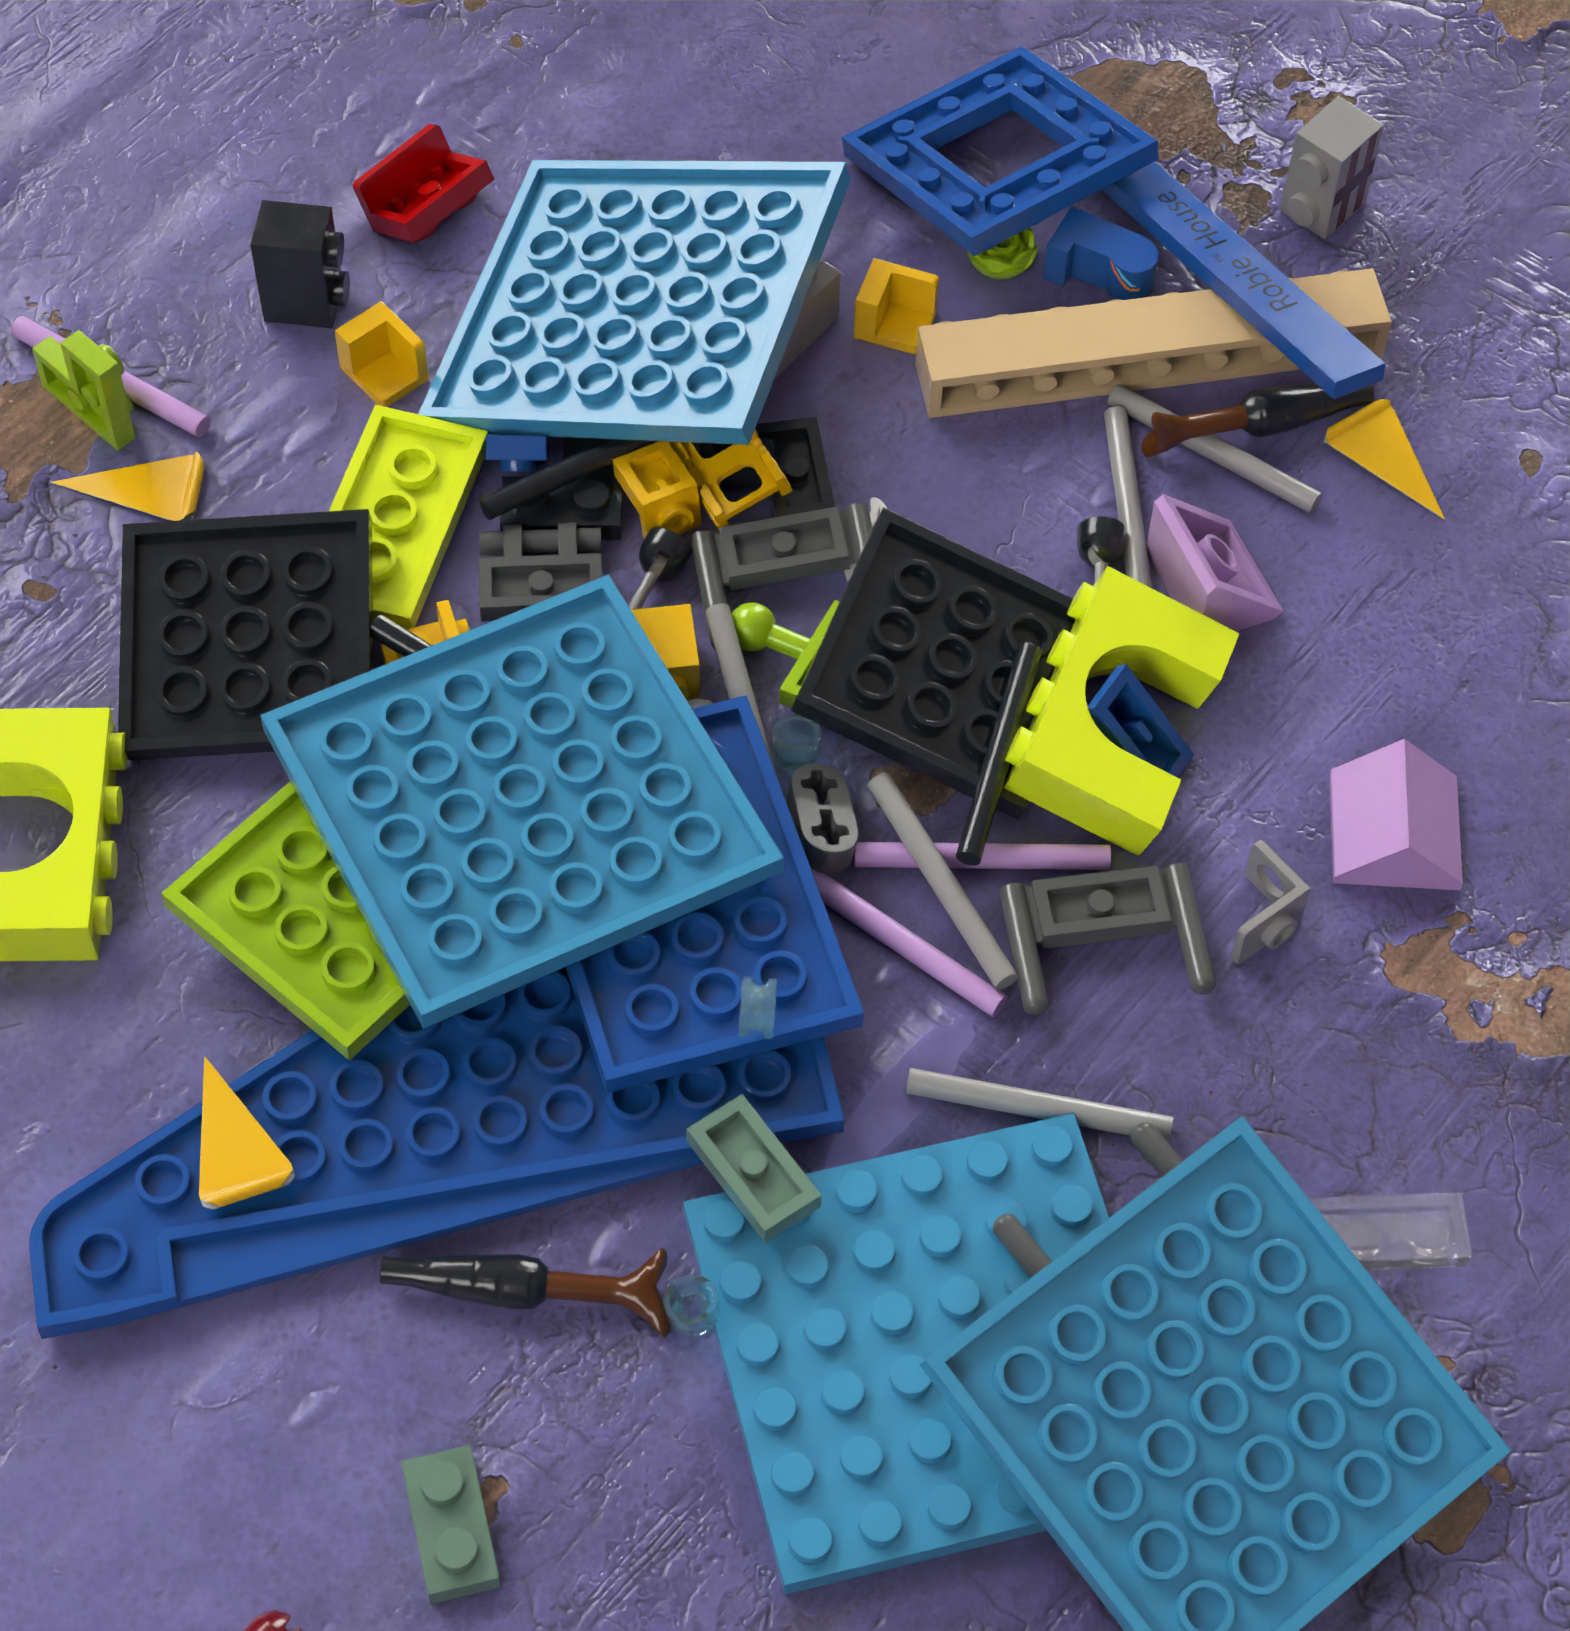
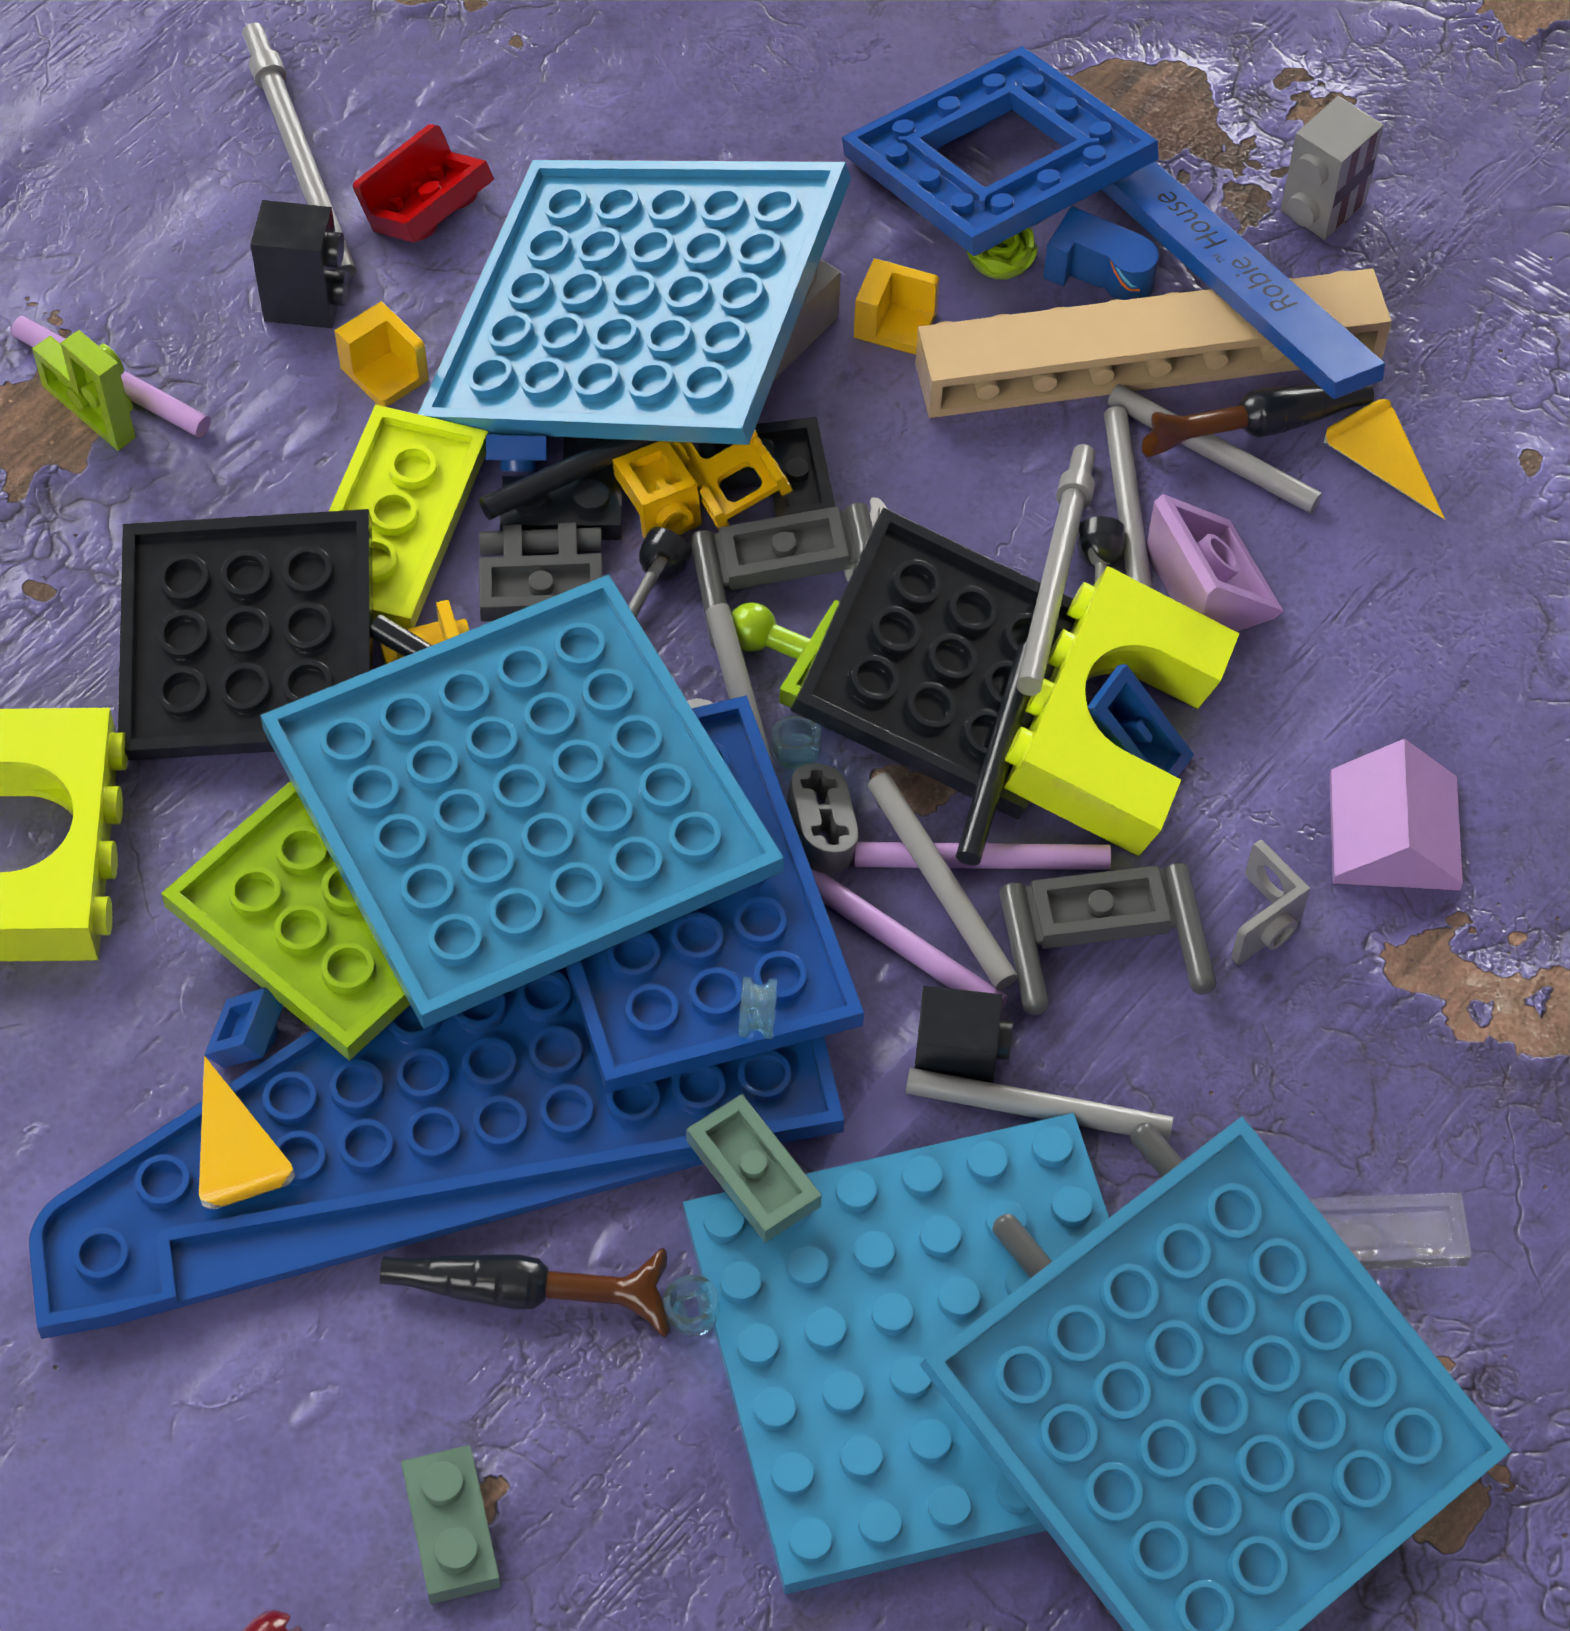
yellow sticker [50,452,205,521] -> none
yellow brick [631,604,700,701] -> none
none -> blue plate [204,987,283,1068]
none -> light grey bar [242,23,357,278]
none -> black brick [915,986,1013,1083]
none -> light grey bar [1016,444,1096,696]

